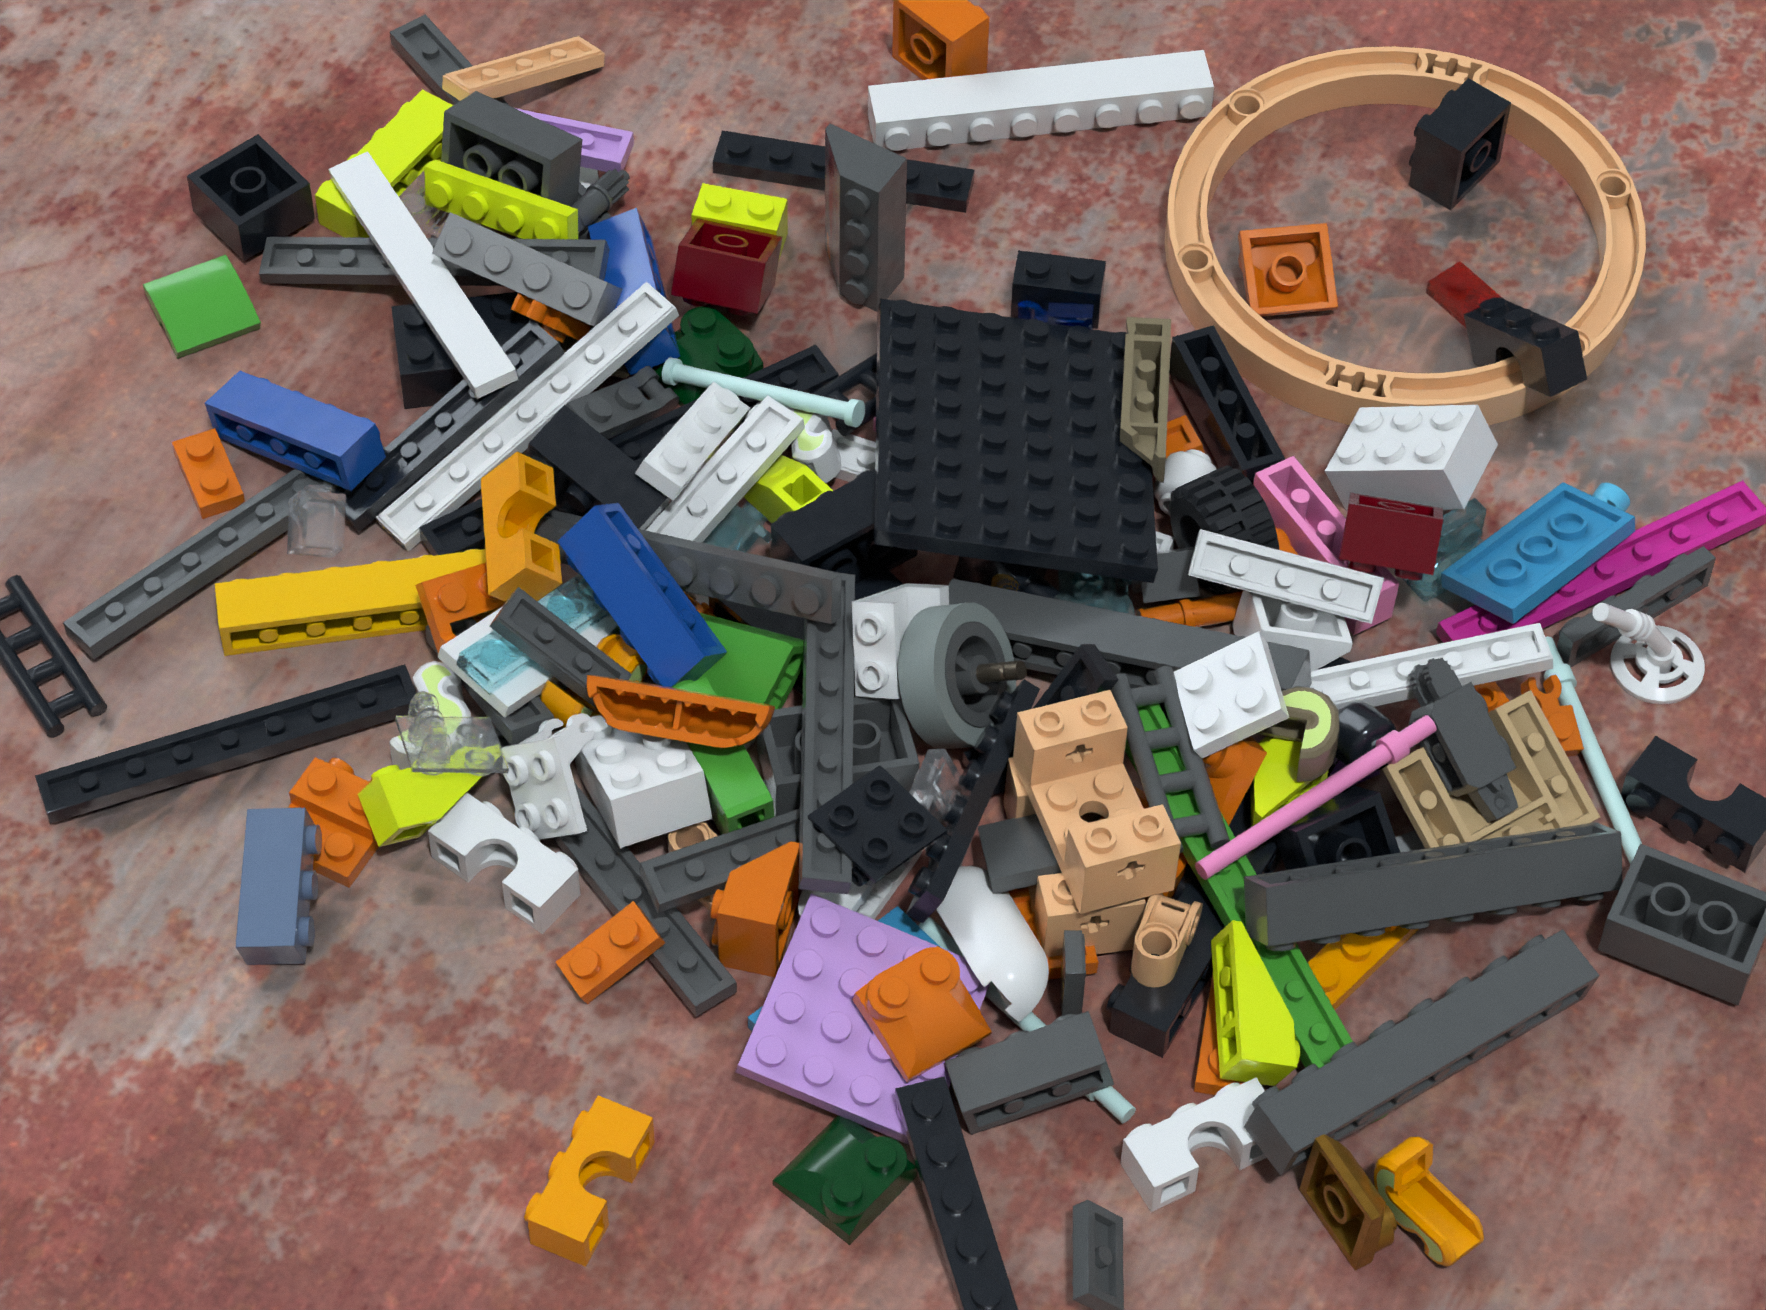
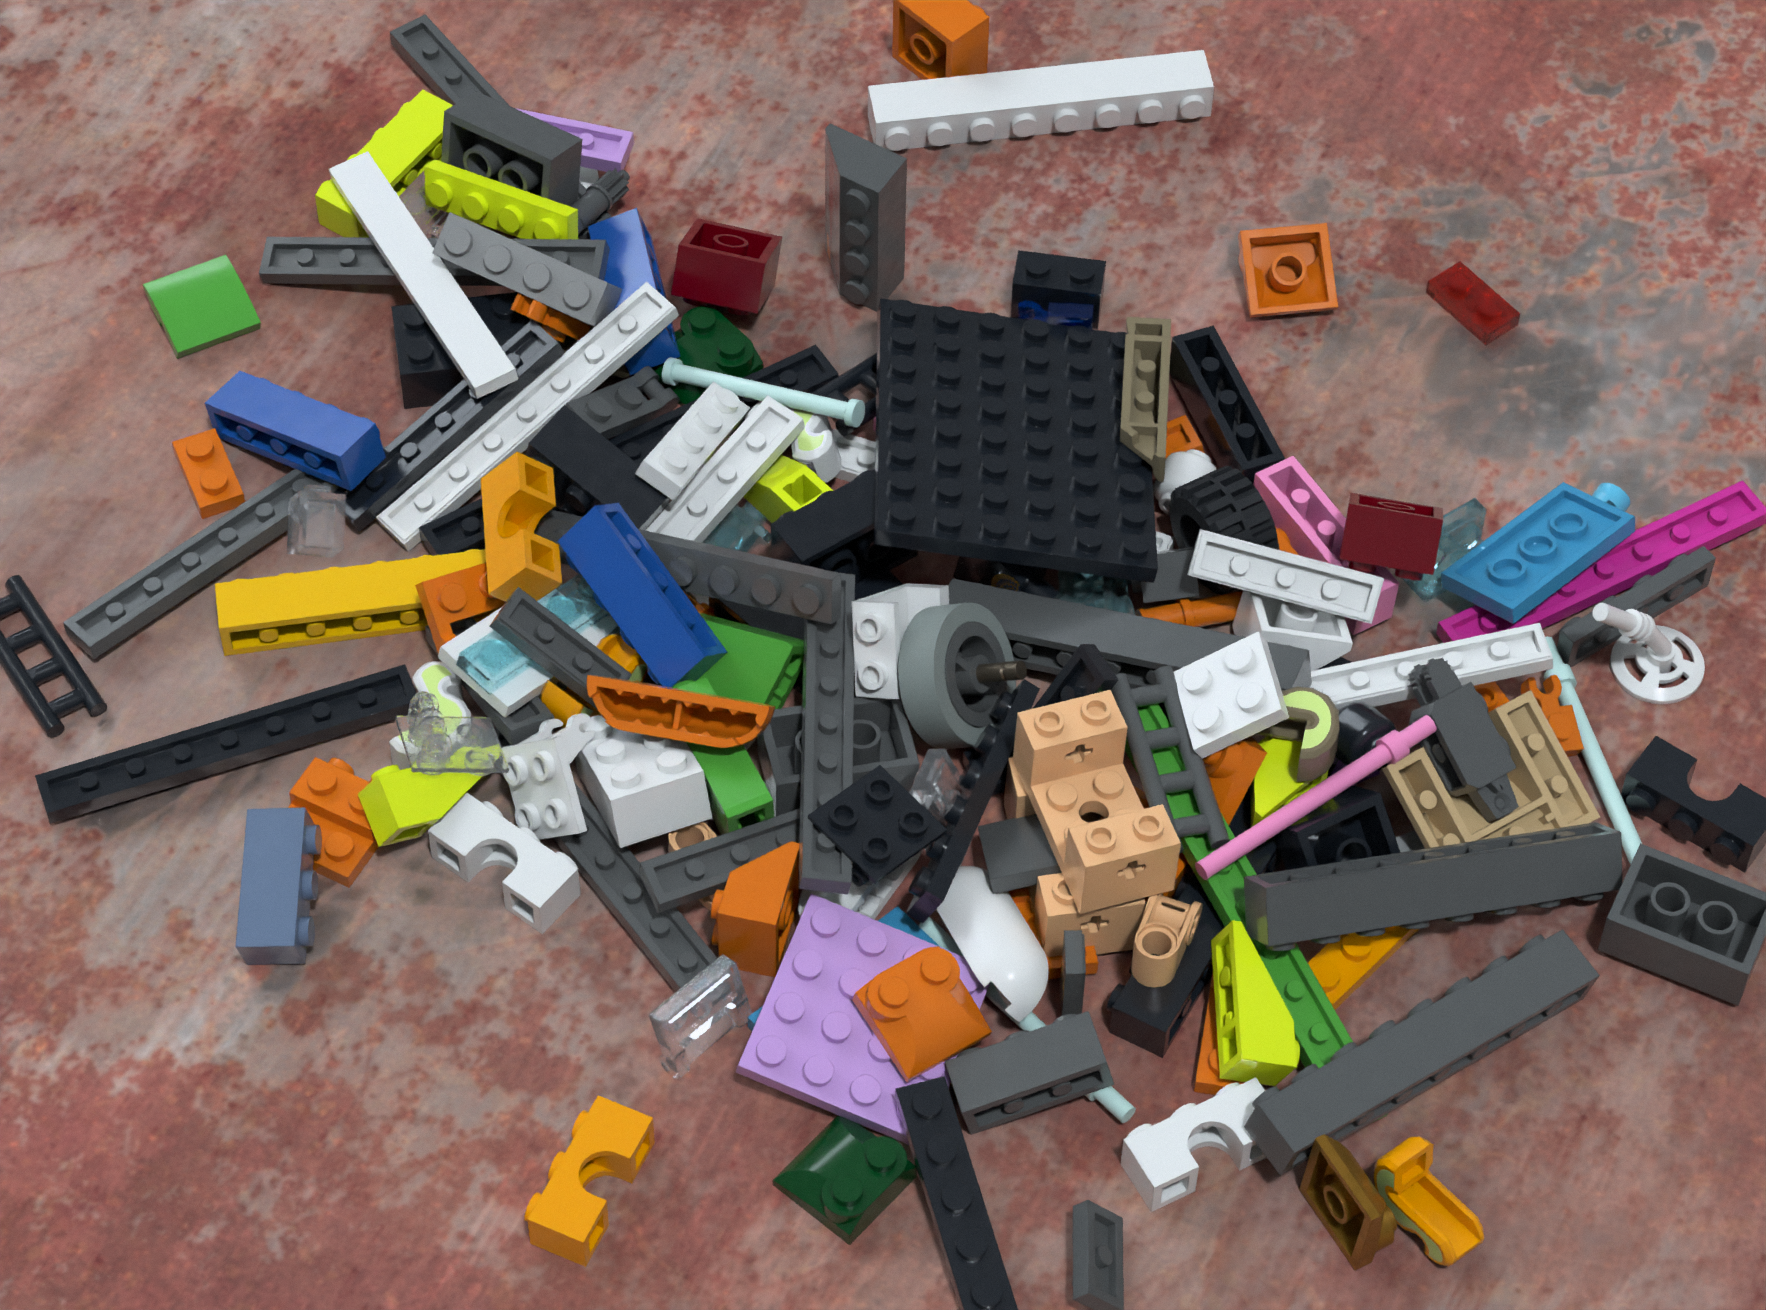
black brick [187,134,315,261] -> none
light nougat tile [442,36,605,101] -> none
orange plate [556,901,665,1004] -> none
neon yellow brick [691,183,788,262] -> none
black plate [713,130,975,213] -> none
light nougat piece [1165,46,1646,426] -> none
white brick [1325,405,1498,510] -> none
black brick [1408,78,1511,211] -> none
black arch [1464,298,1587,397] -> none
none -> clear plate [649,954,752,1080]

